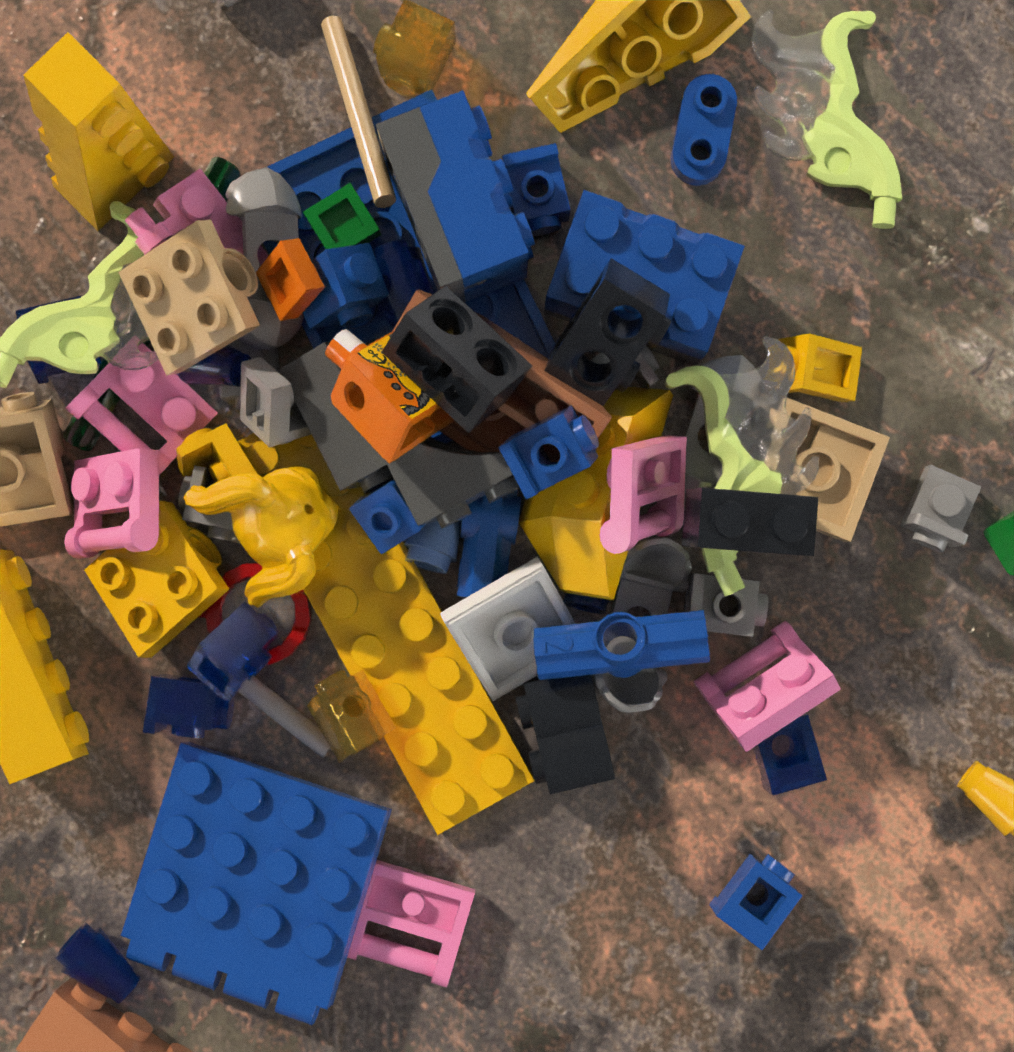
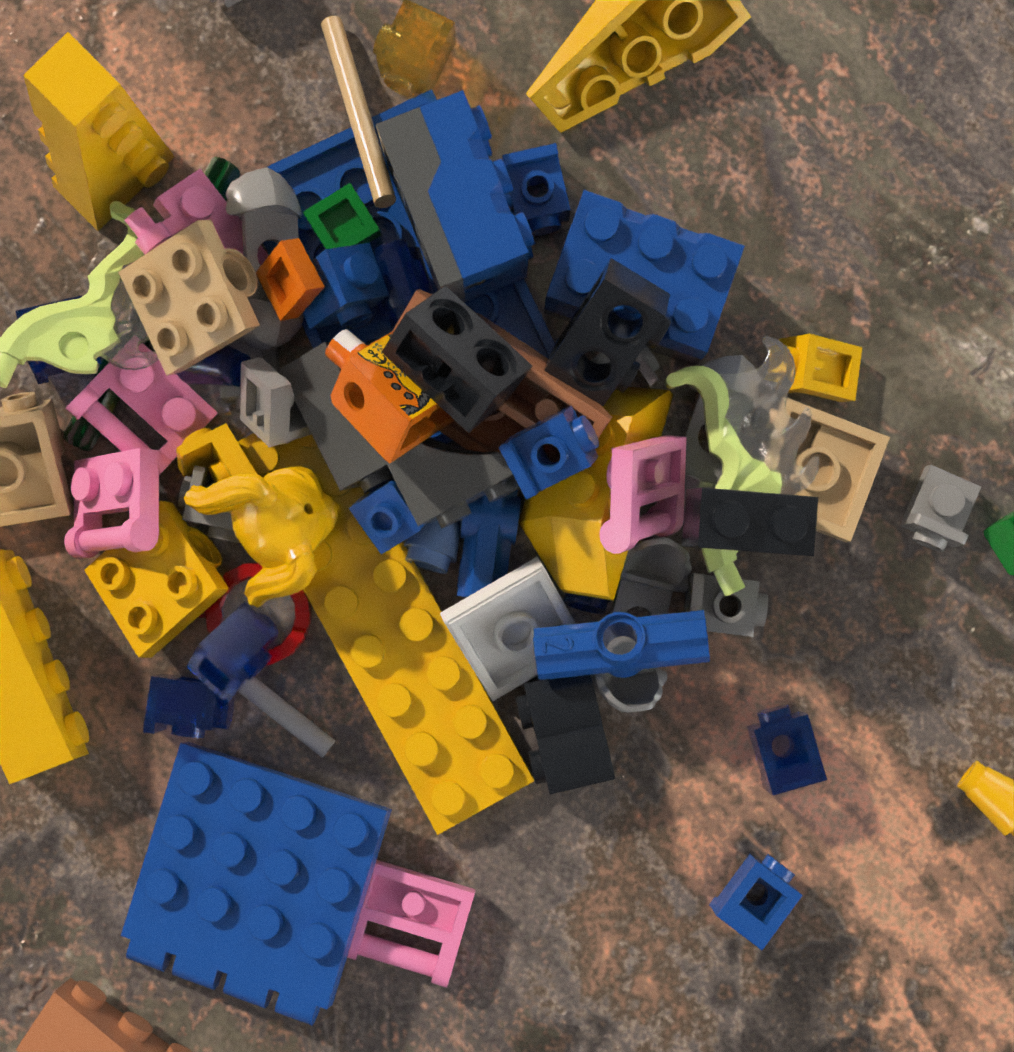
clear blue cone [54,922,141,1004] -> none
clear yellow brick [307,670,396,763] -> none
blue plate [671,74,737,186] -> none
bright pink plate [694,621,841,752] -> none
piece [751,9,902,229] -> none

